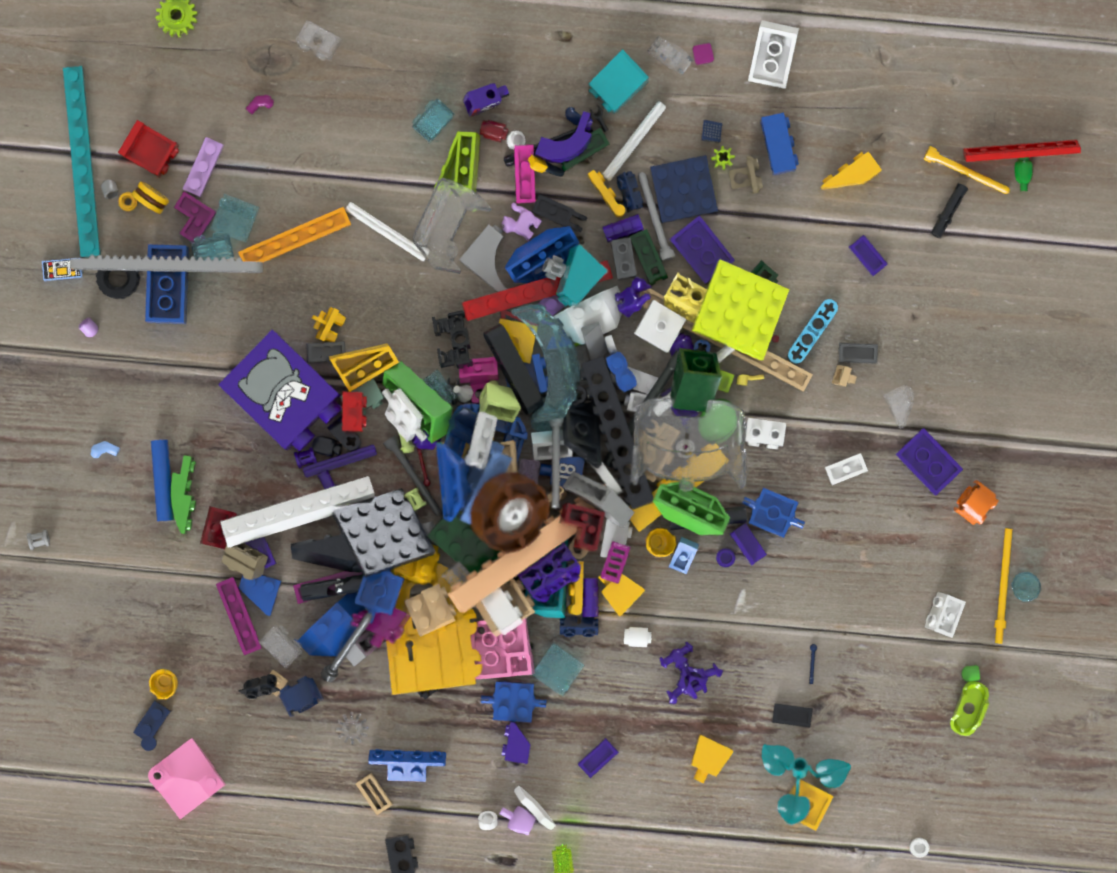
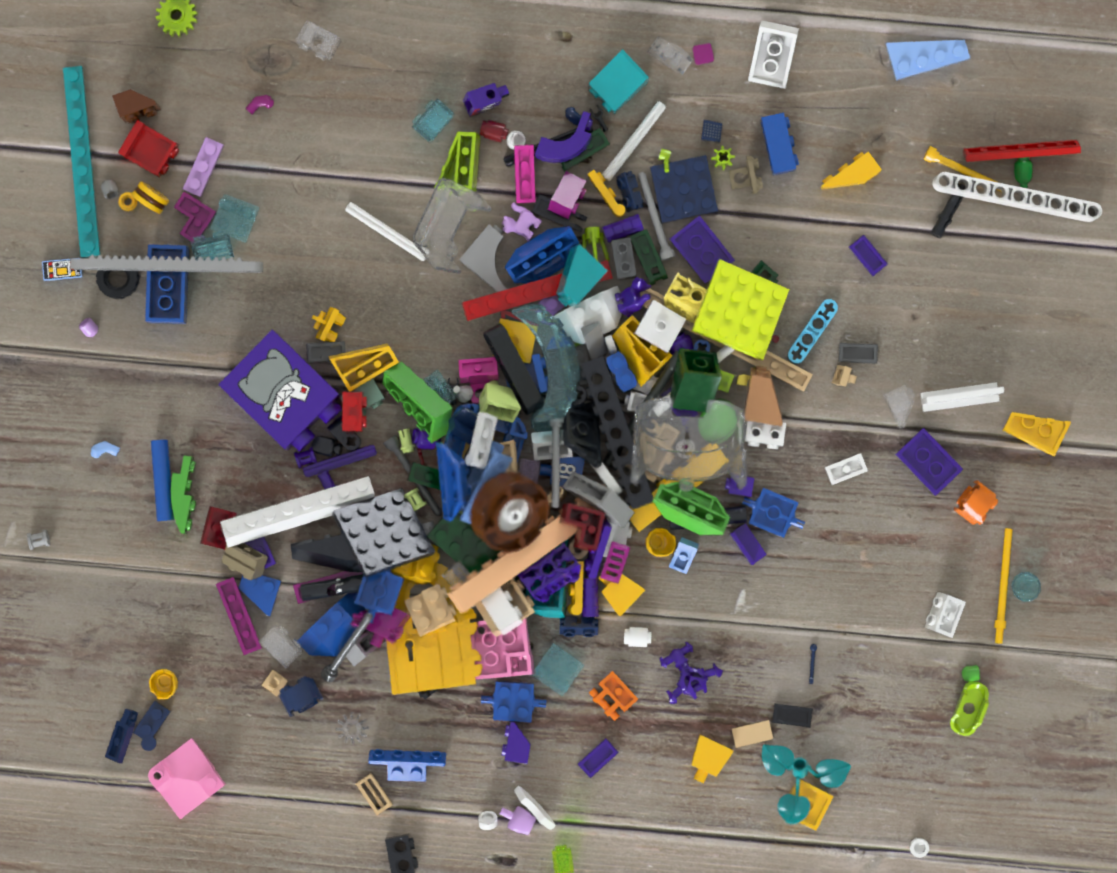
light orange plate [238,207,351,263] -> none
black hinge [238,674,280,699] -> none
white plate [382,389,427,442] -> none
black piece [432,311,473,369] -> none
piece [528,155,565,177] -> none
light grey gear [542,255,566,280] -> none
dark purple plate [716,548,735,567] -> none
none -> dark blue hinge [105,709,138,764]
none -> reddish brown slope [112,89,161,124]
none -> dark green plate [407,462,441,490]
none -> brick [548,171,587,219]
none -> lime plant [582,227,610,262]
none -> dark purple plate [583,519,612,579]
none -> orange plate [589,671,638,721]
none -> yellow wedge [612,315,672,387]
none -> lime hand [659,148,671,173]
none -> dark purple brick [725,474,755,497]
none -> tan tile [731,720,773,748]
none -> medium nougat slope [743,366,783,426]
none -> light blue wing [886,40,970,80]
none -> white fence [920,382,1004,412]
none -> white beam [932,172,1102,222]
none -> yellow wing [1003,412,1071,457]

